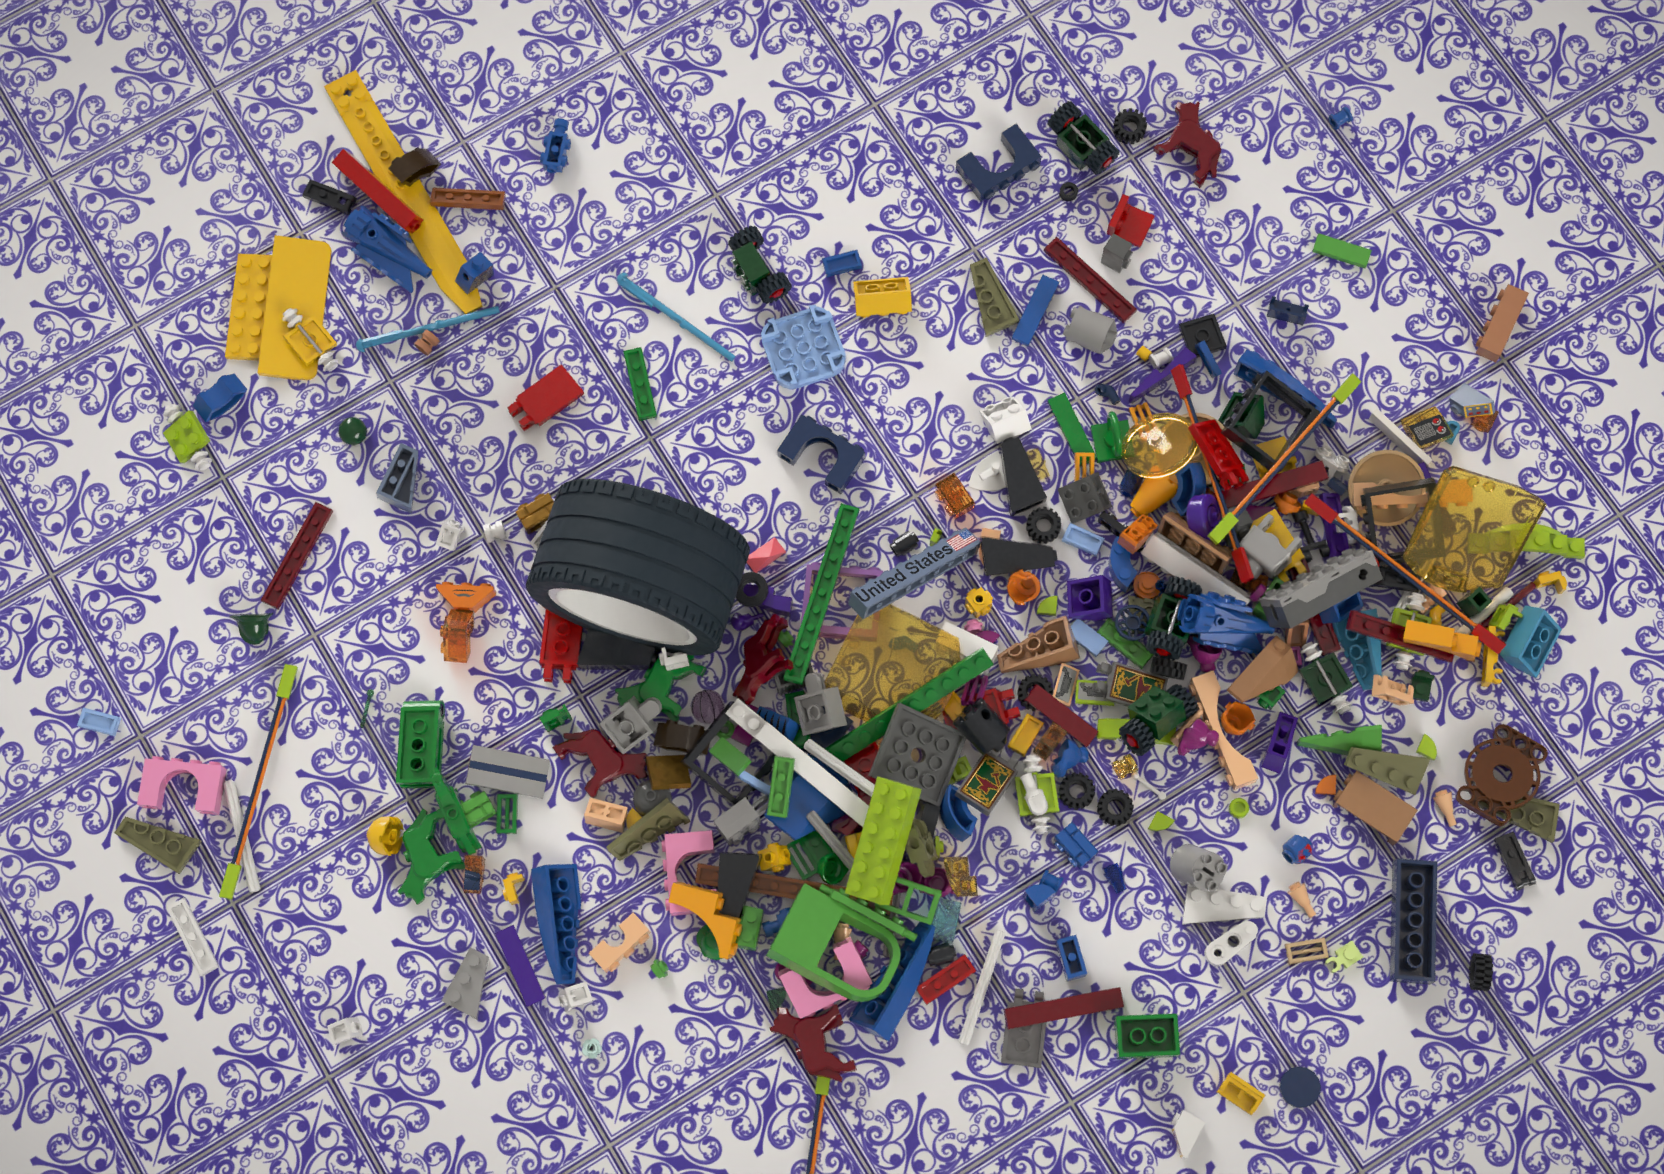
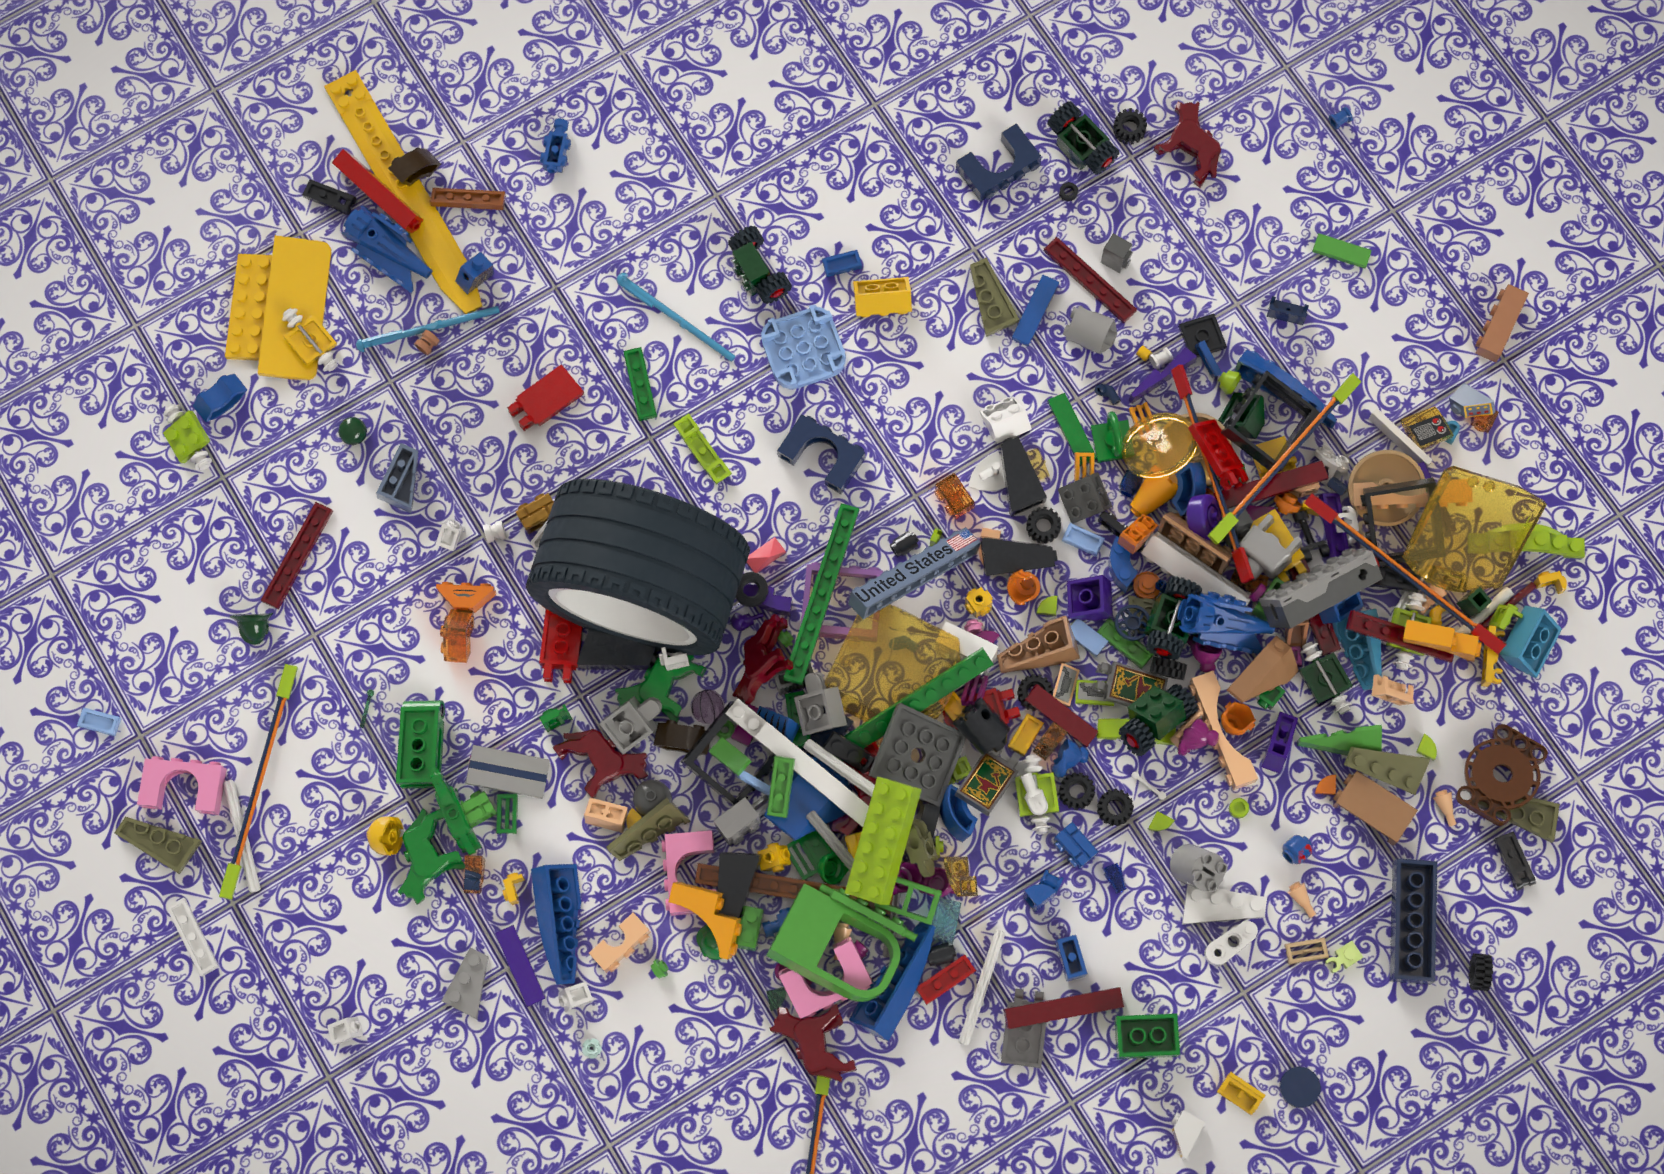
pearl gold tile [646,755,692,790] -> none
red bracket [1107,194,1155,247] -> none
clear yellow wheel [1112,754,1138,780] -> none
dark green bracket [1410,670,1435,702] -> none
none -> lime slope [673,413,732,485]
none -> black plate [823,731,876,773]
none -> lime cone [1218,370,1242,395]

